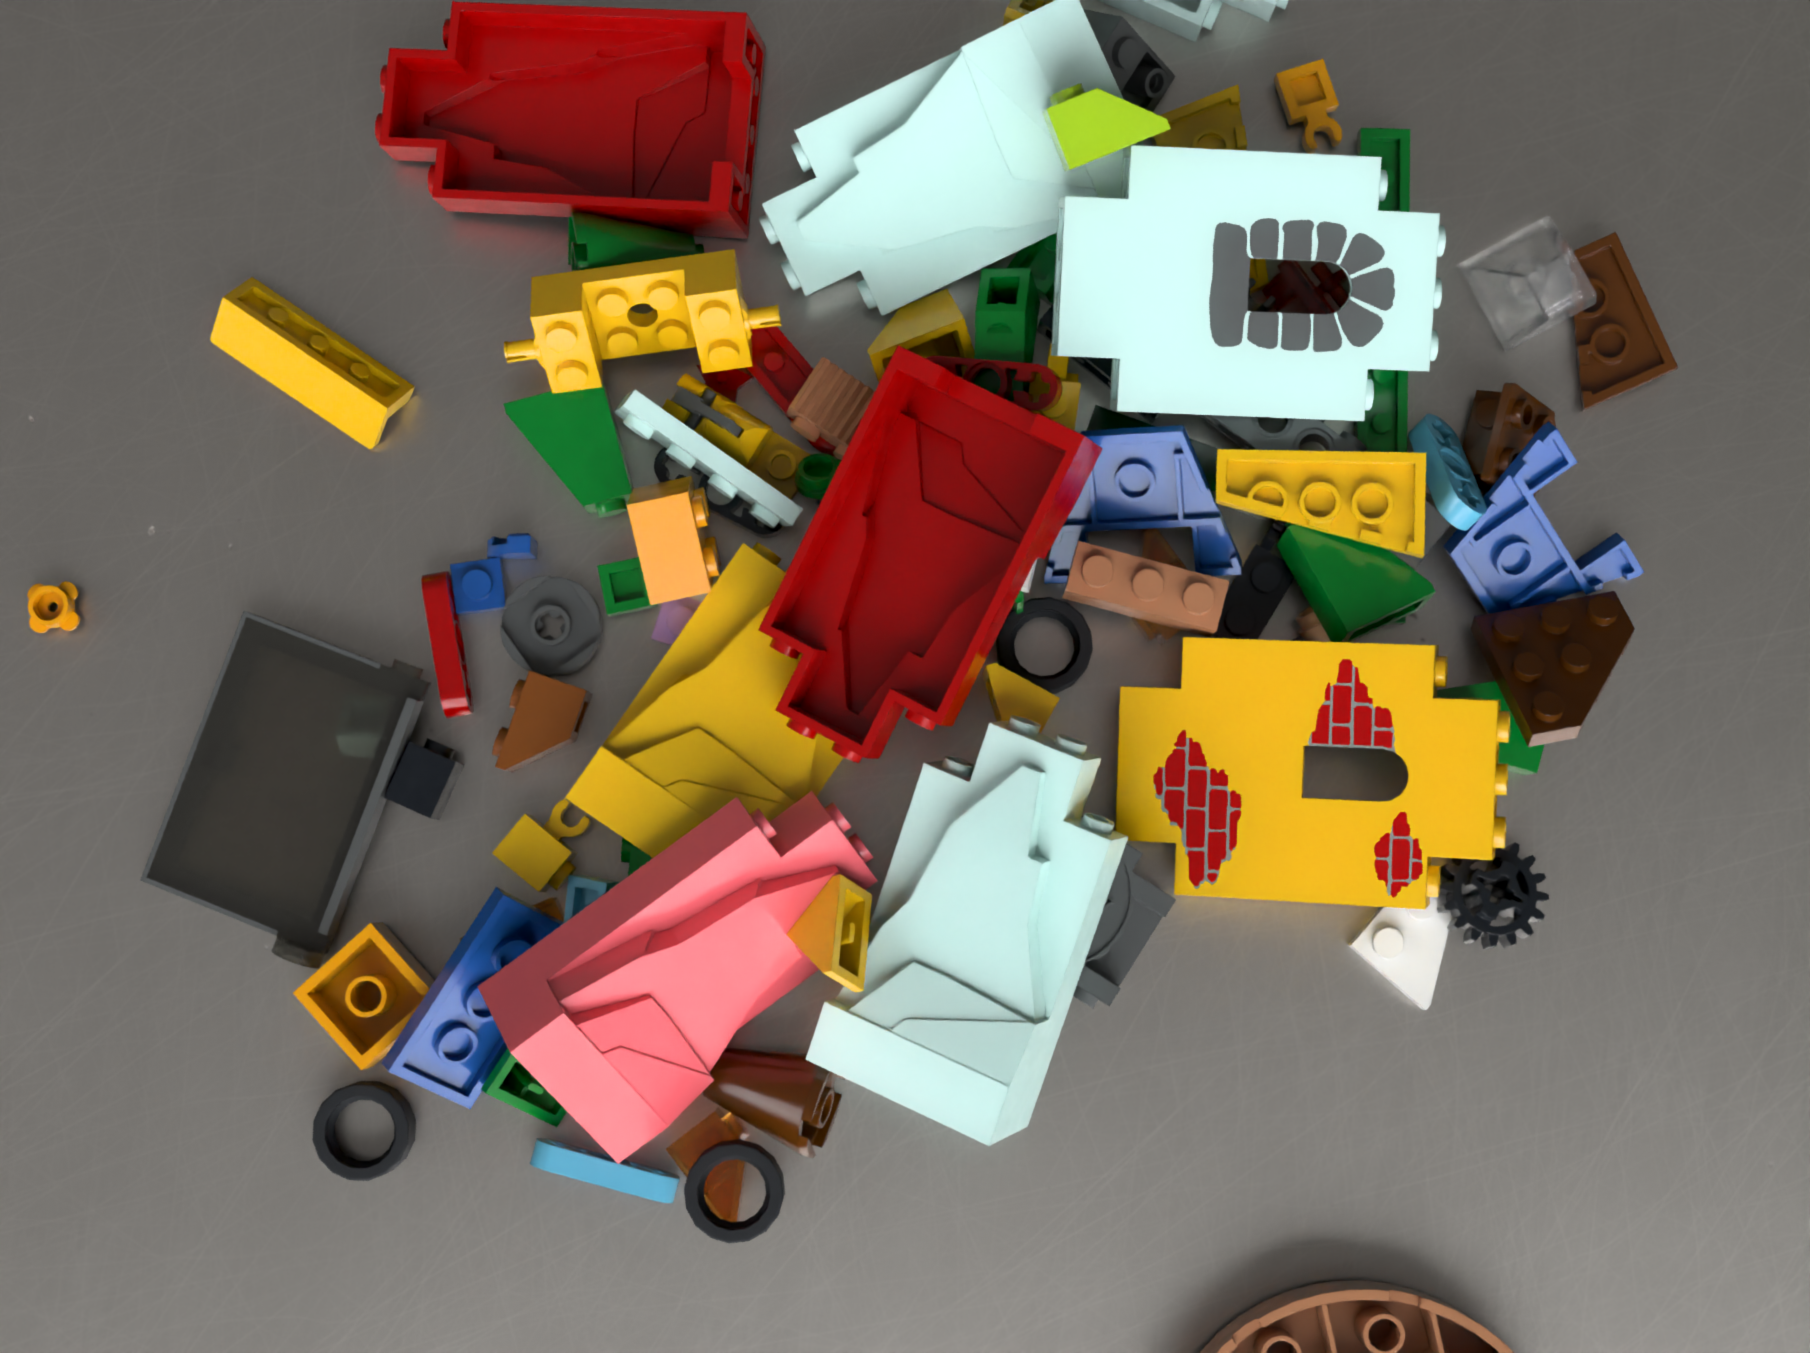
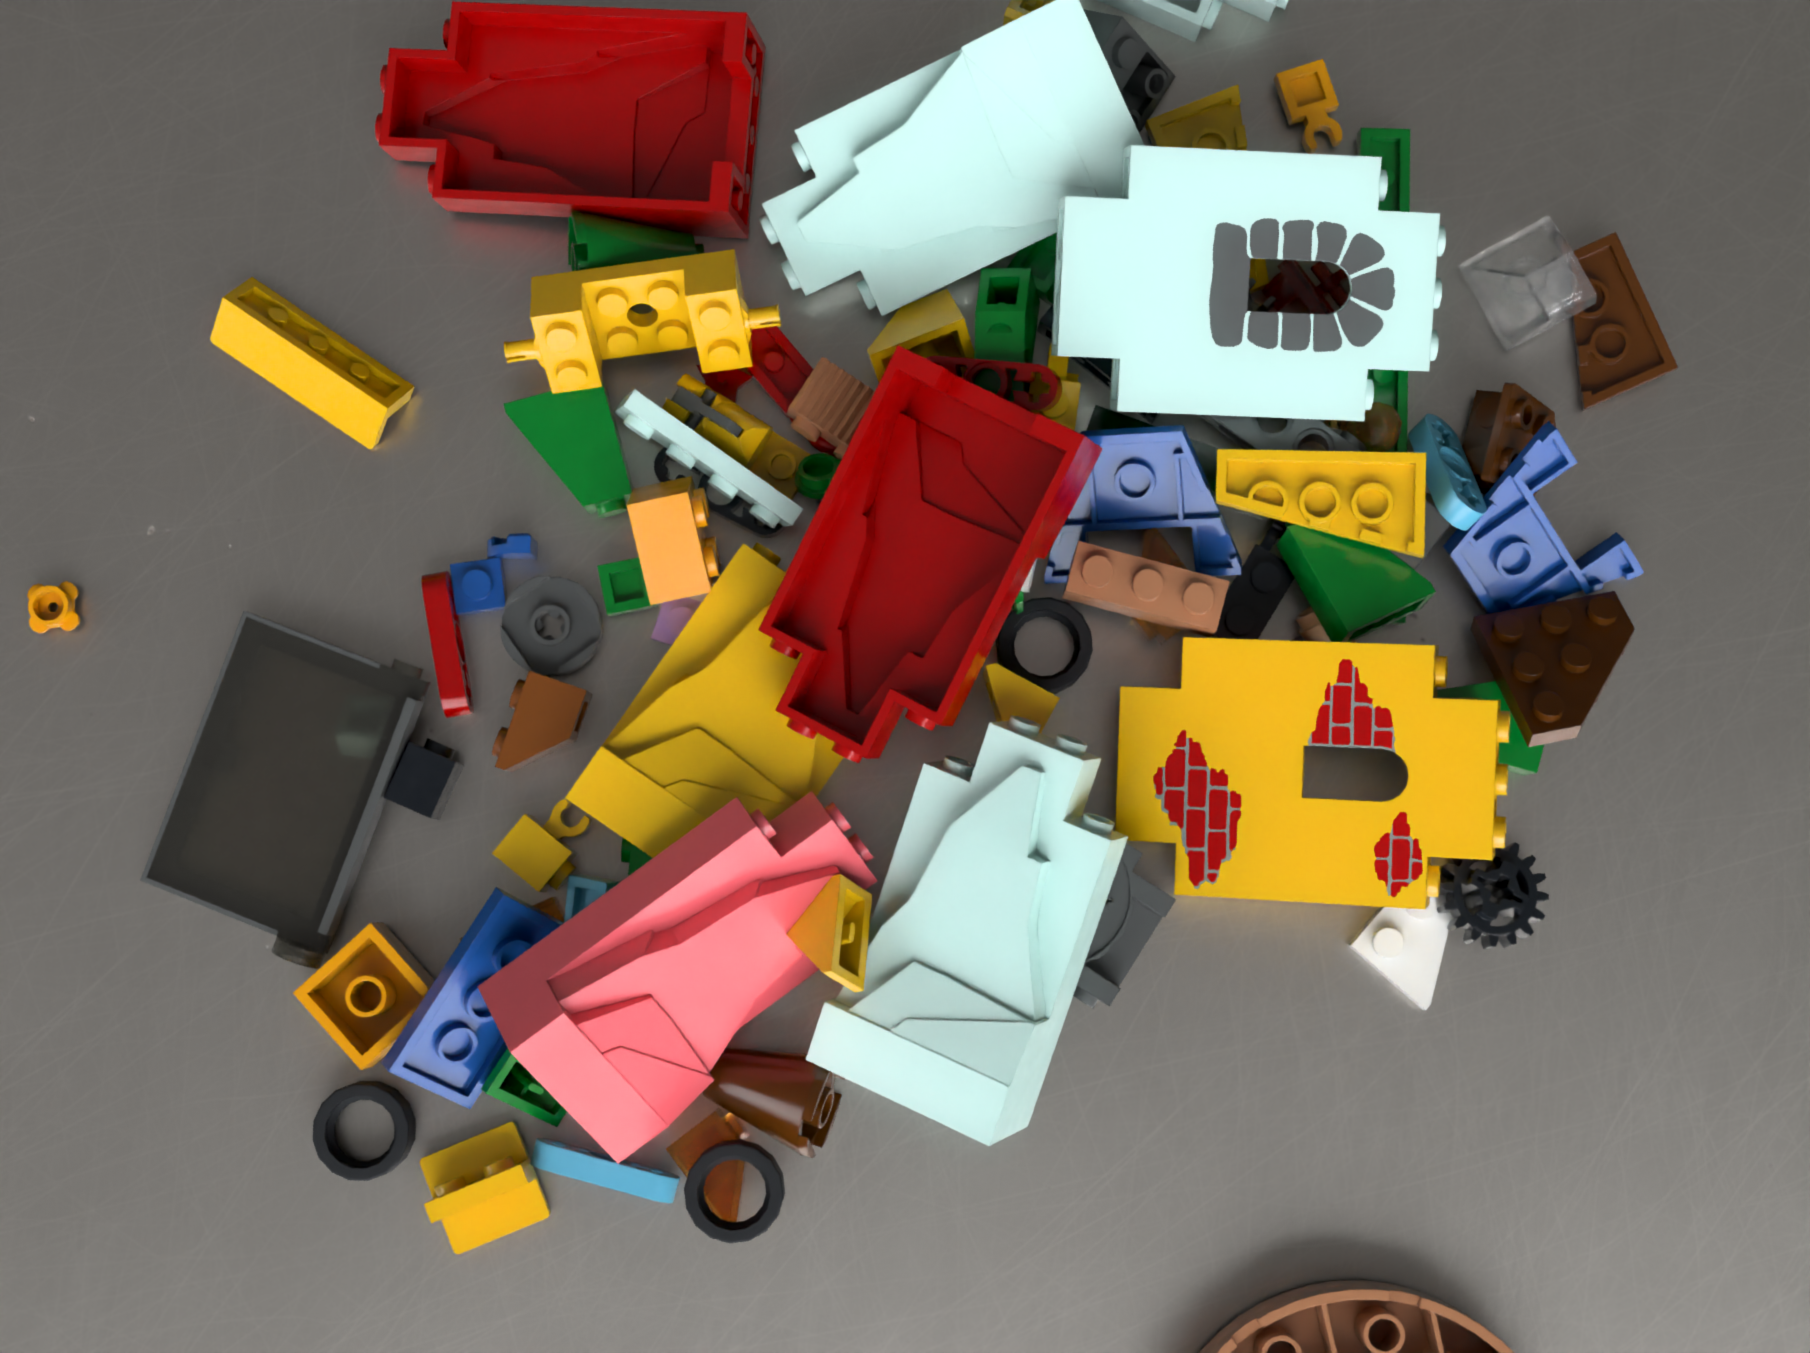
lime slope [1042,83,1171,171] -> none
none -> yellow bracket [419,1121,551,1254]
none -> clear orange plate [1324,402,1402,452]

